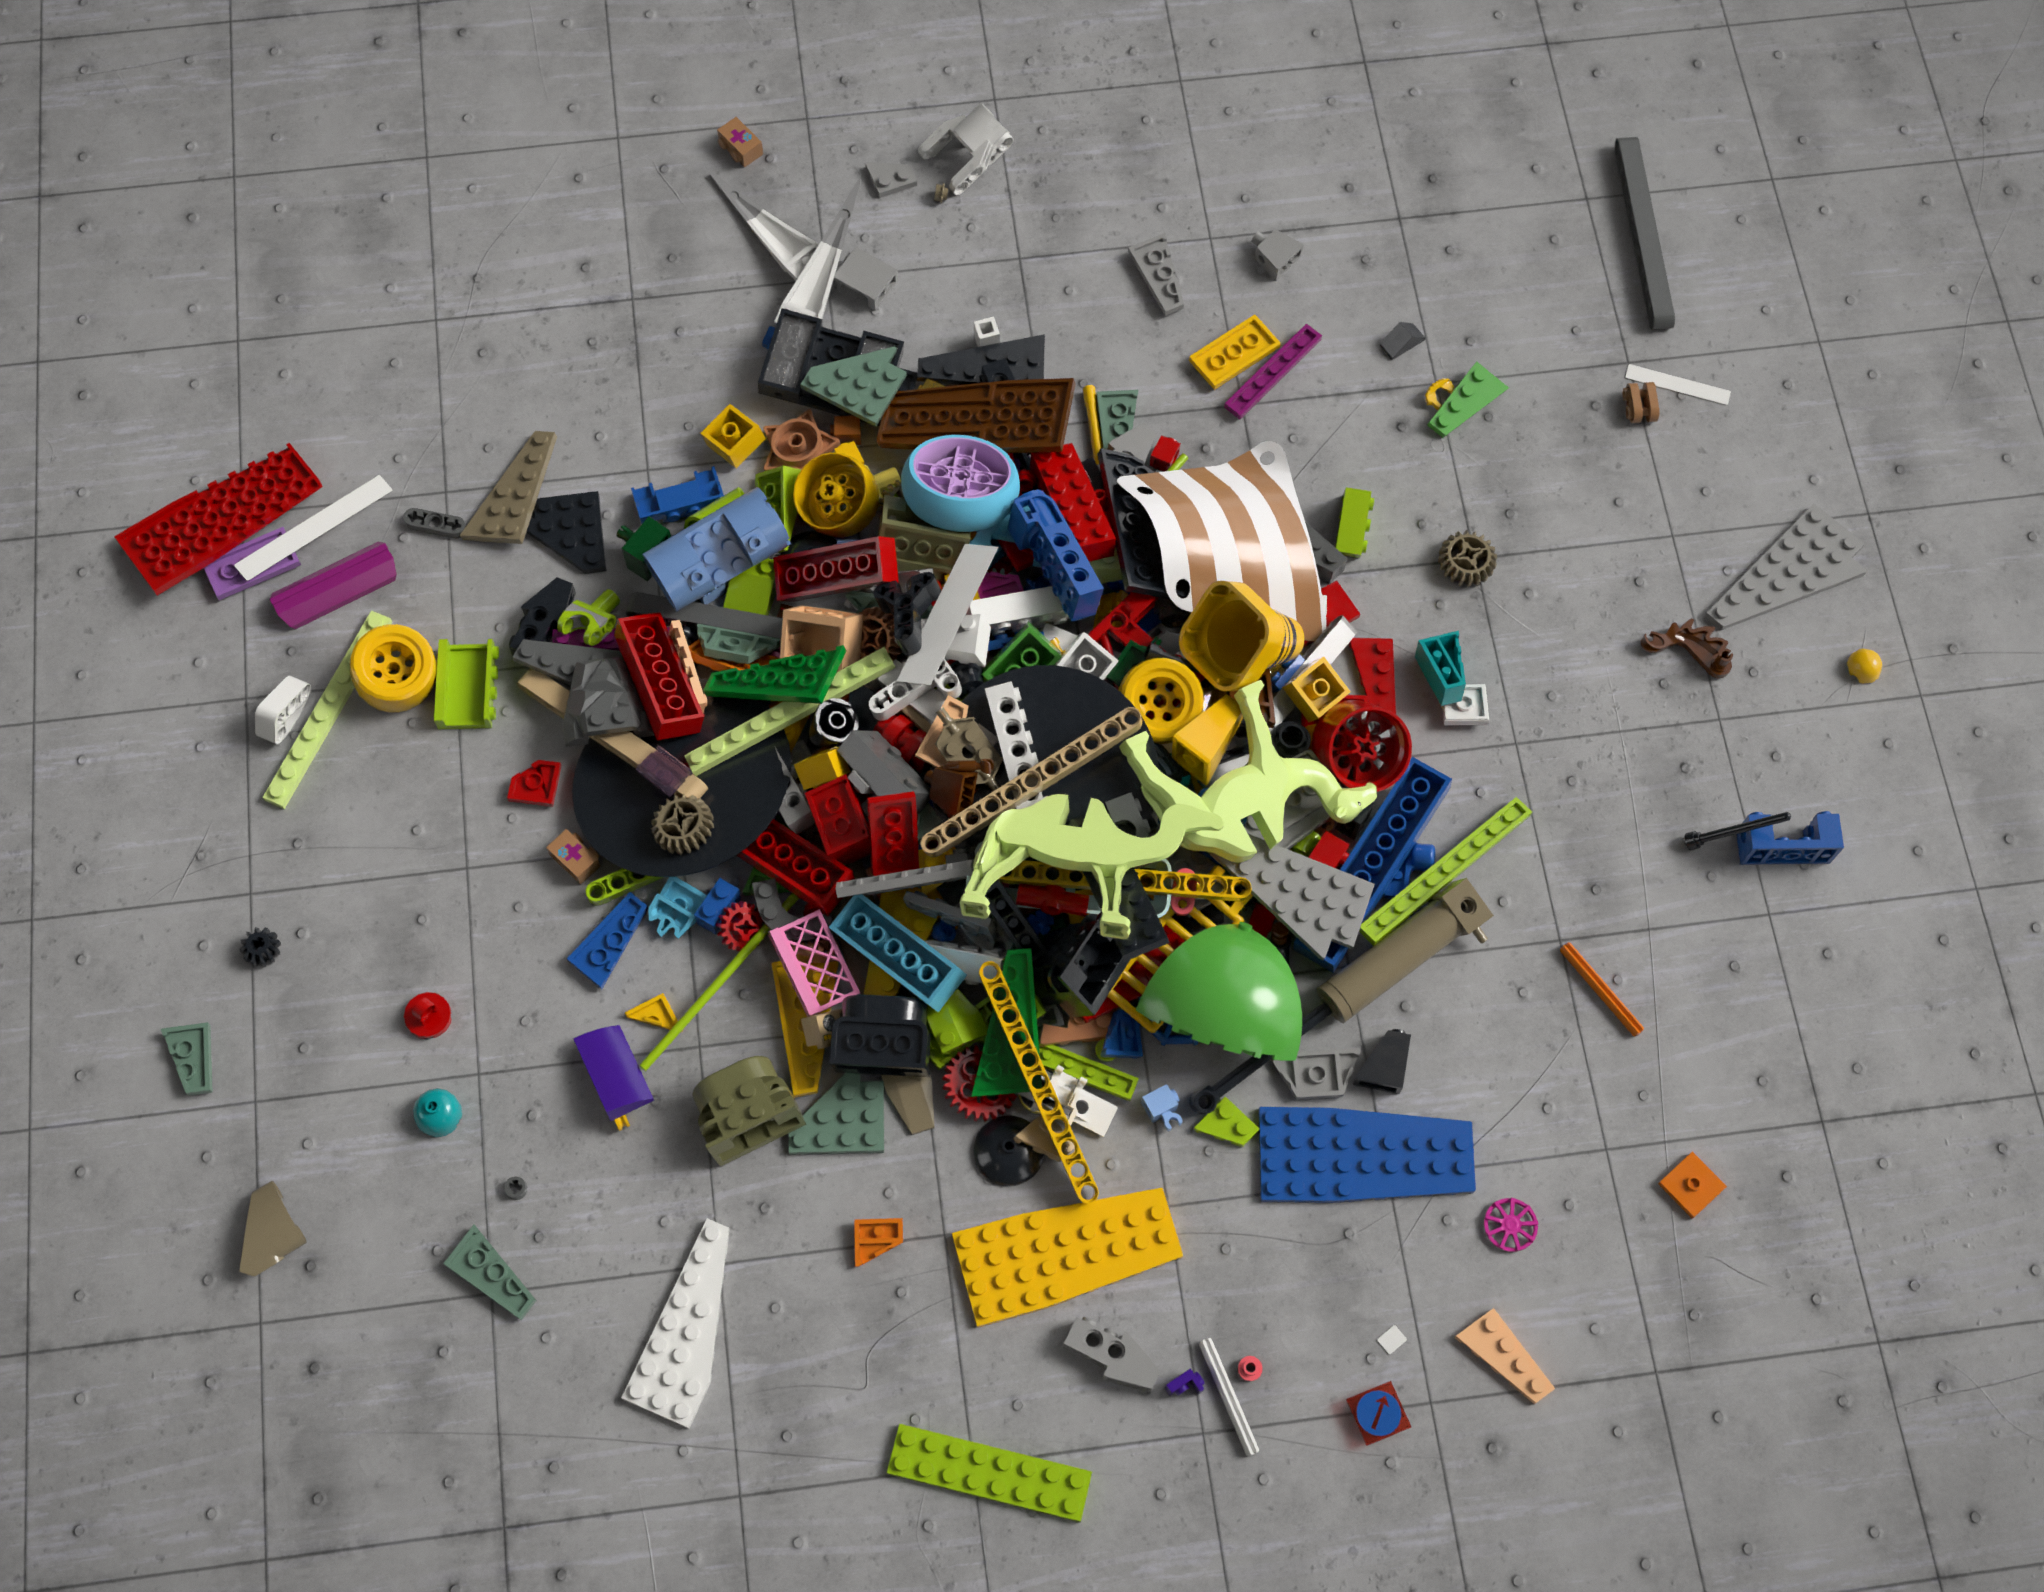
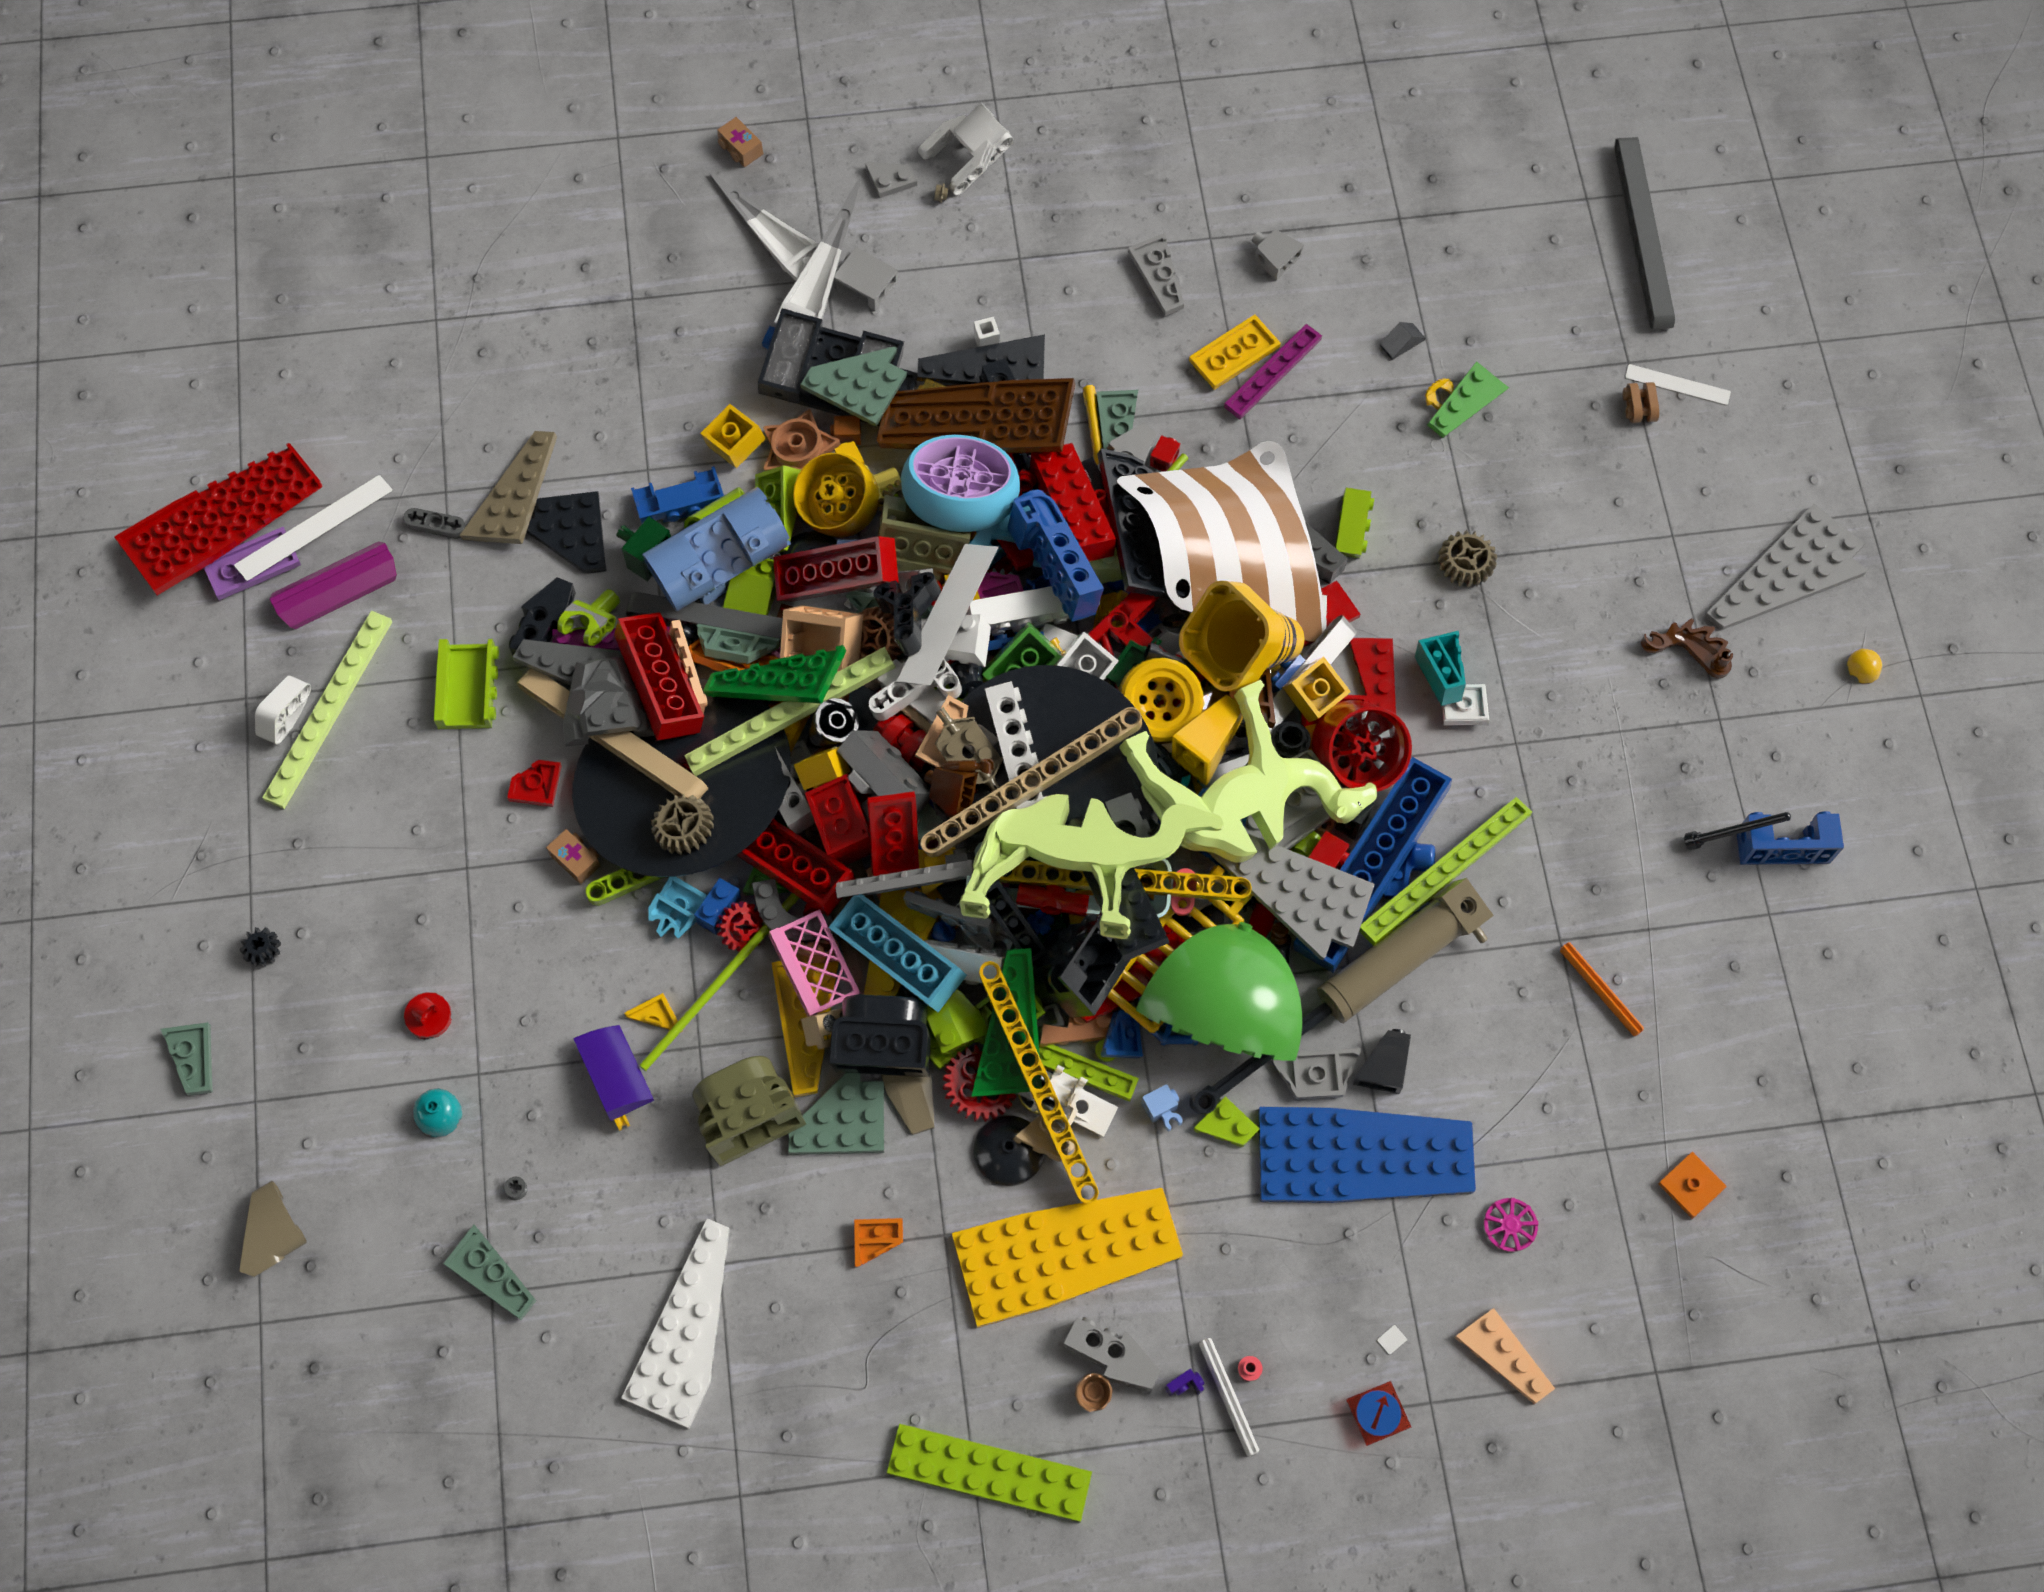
yellow wheel [350,624,437,712] -> none
blue wing [567,892,648,990] -> none
clear purple plate [636,745,693,797] -> none
none -> medium nougat hair [1075,1373,1113,1412]

